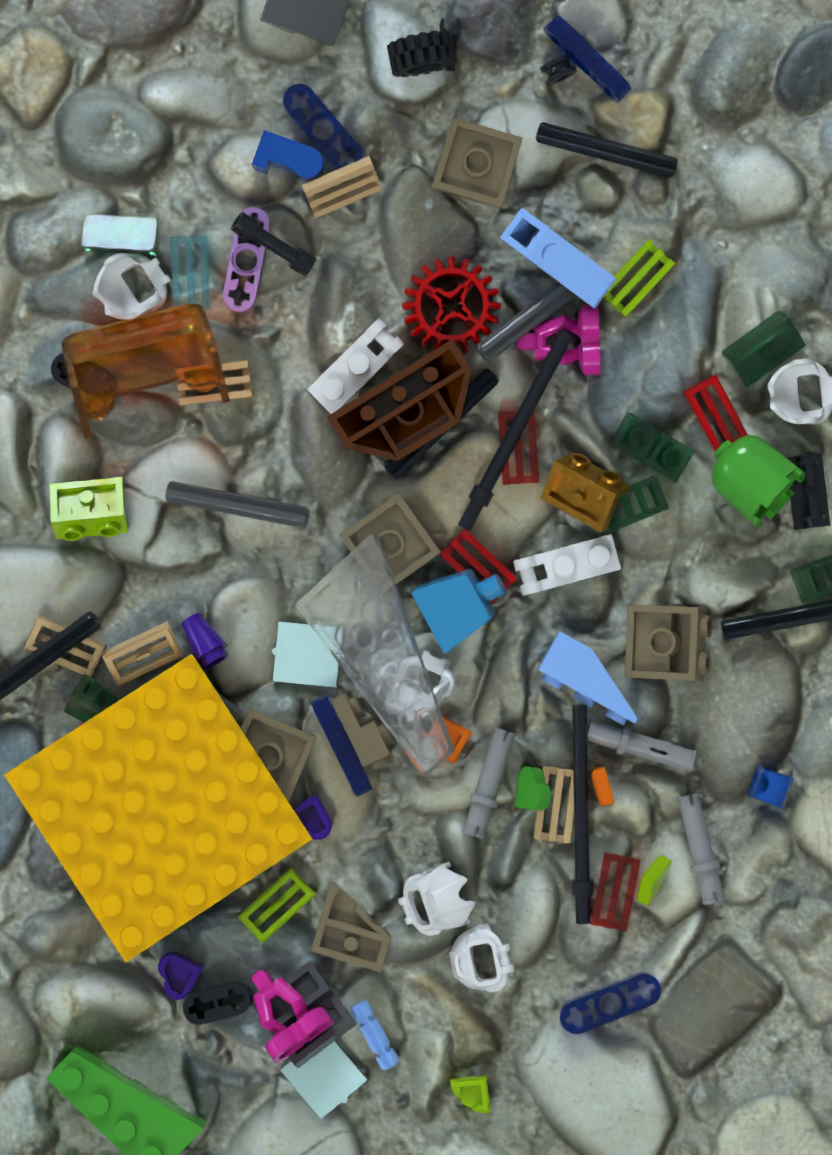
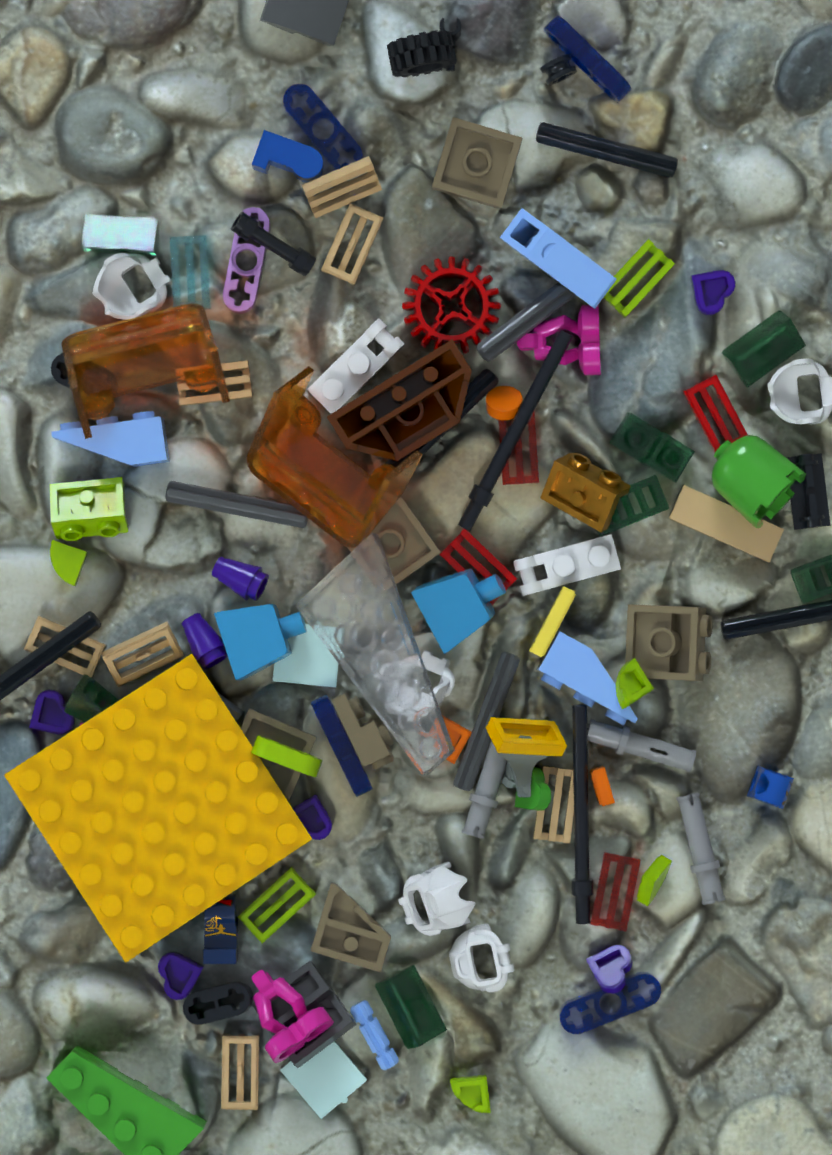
none -> dark purple tile [29,689,75,735]
none -> lime tile [50,540,88,586]
none -> light blue slope [51,411,170,467]
none -> dark blue leg [203,894,238,964]
none -> dark purple cone [212,556,269,601]
none -> dark azure torso [214,604,307,681]
none -> tan tile [221,1034,260,1110]
none -> clear orange windscreen [247,366,423,548]
none -> lime beam [251,735,323,777]
none -> tan tile [321,203,384,286]
none -> clear green slope [375,965,447,1049]
none -> dark grey axle [453,652,520,791]
none -> orange tile [486,386,522,420]
none -> yellow piece [486,717,567,798]
none -> light yellow tile [529,586,576,657]
none -> tile [586,945,633,994]
none -> lime tile [616,658,654,709]
none -> tan tile [668,485,784,563]
none -> dark purple tile [690,270,736,315]

